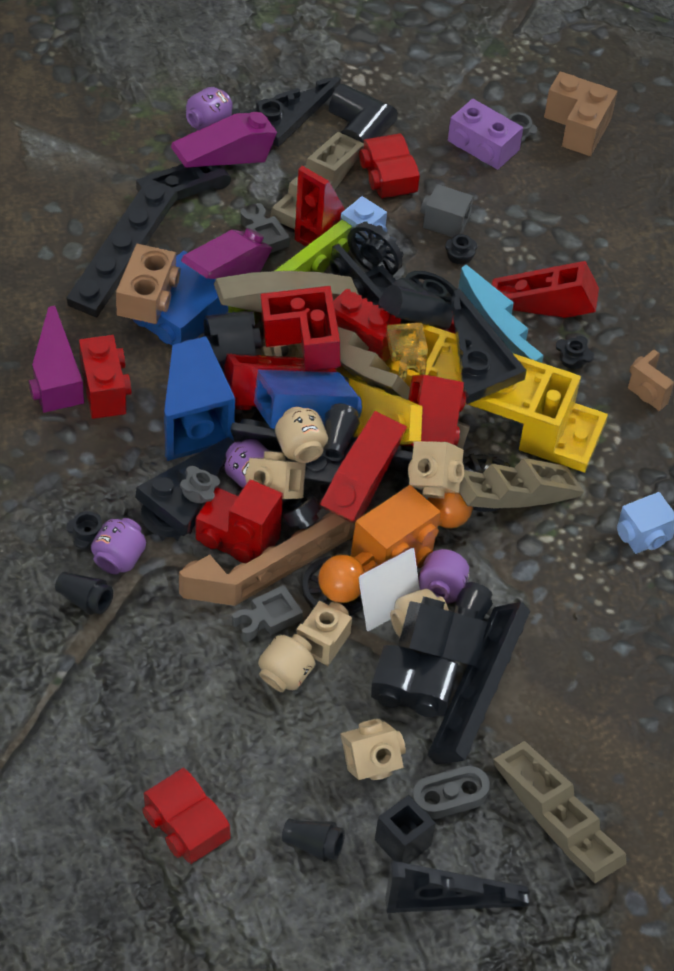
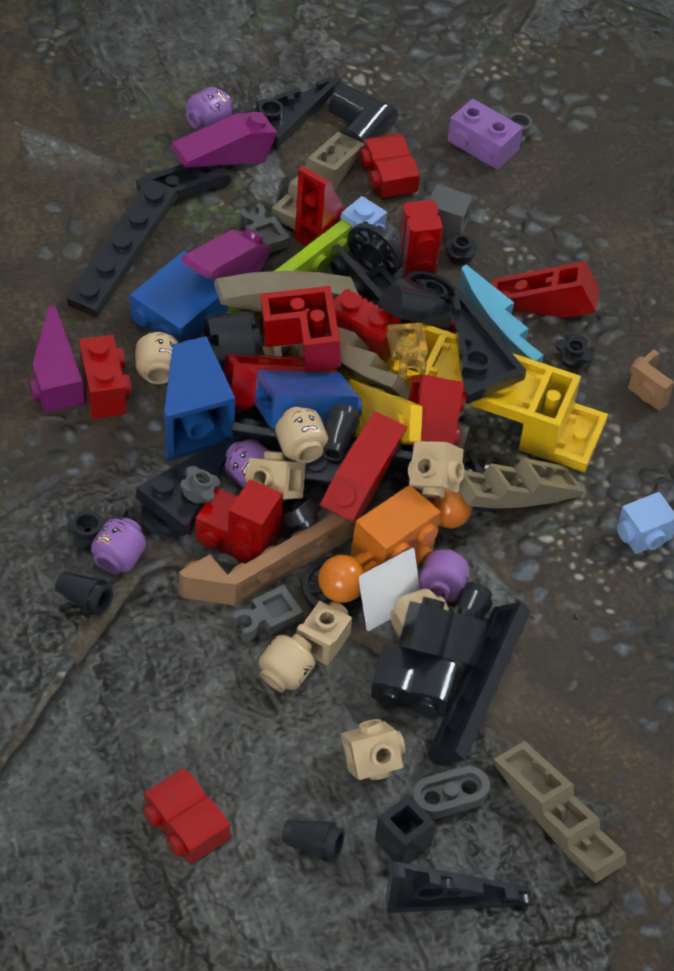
medium nougat brick [116,244,181,324] -> none
medium nougat brick [544,71,618,157] -> none
none -> tan head [135,332,178,384]
none -> red brick [398,200,443,276]

